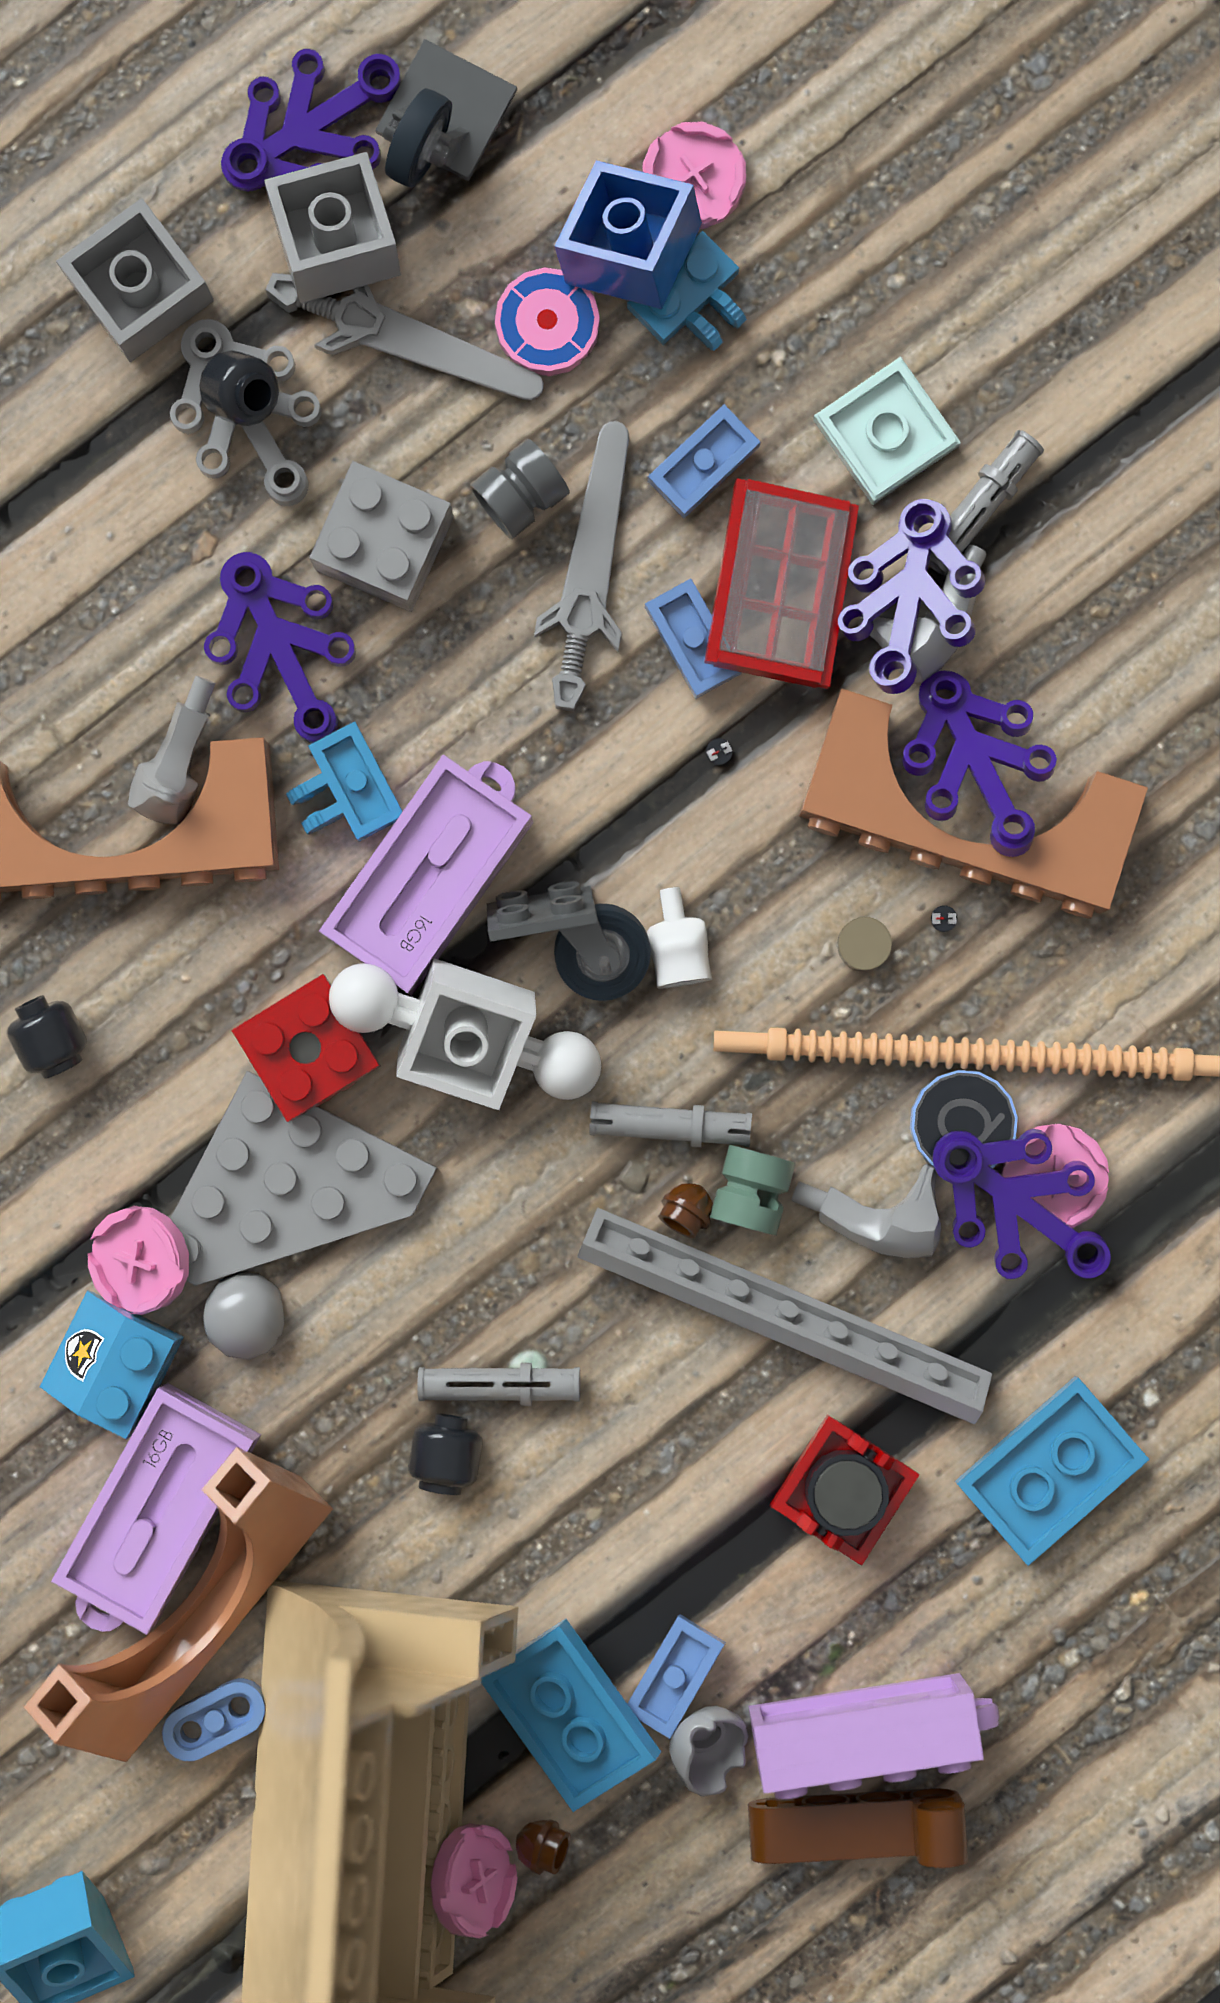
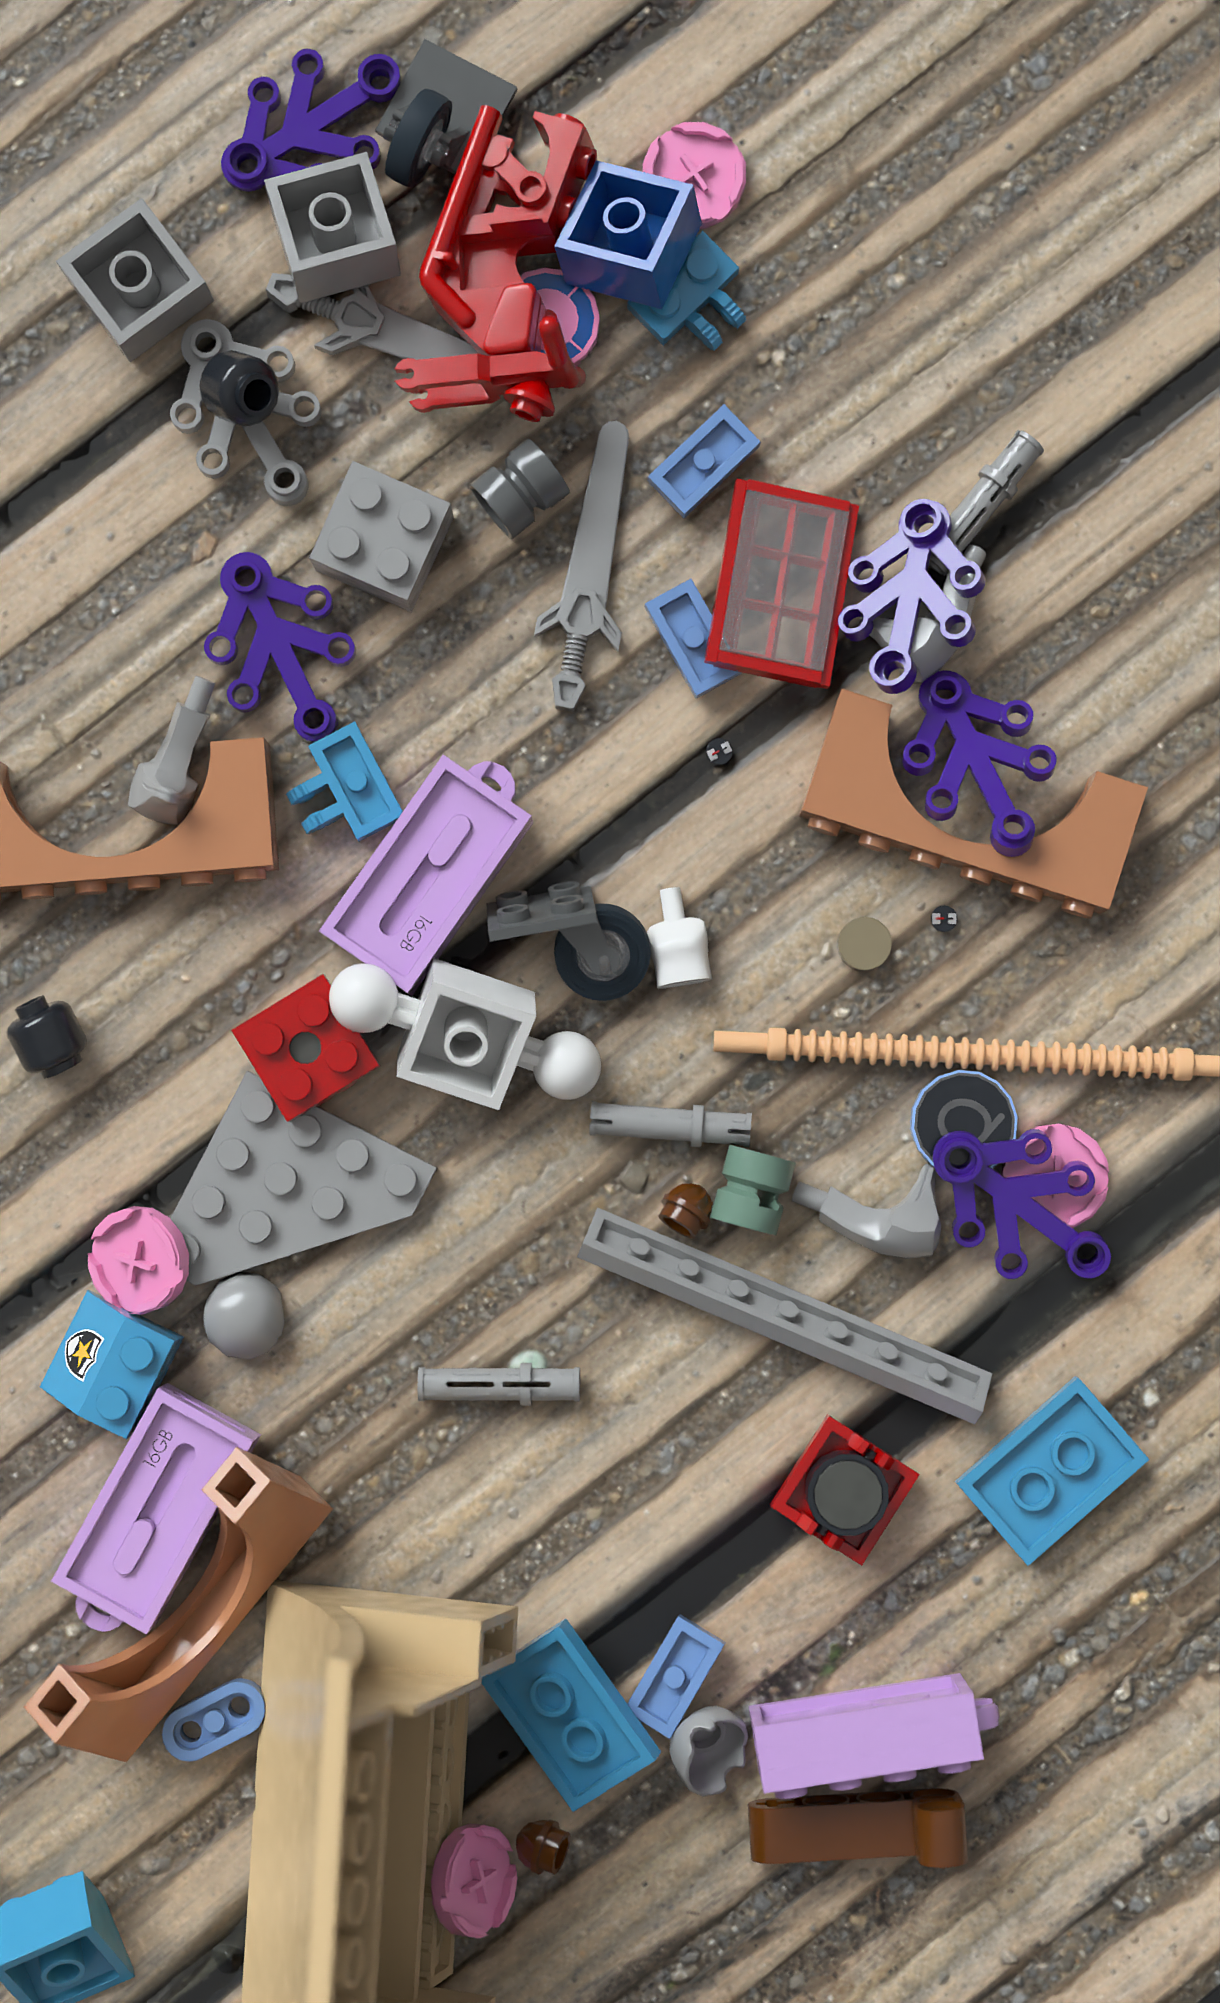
black head [408,1413,483,1495] -> none
light aqua tile [813,357,961,505] -> none
none -> red piece [394,105,597,422]

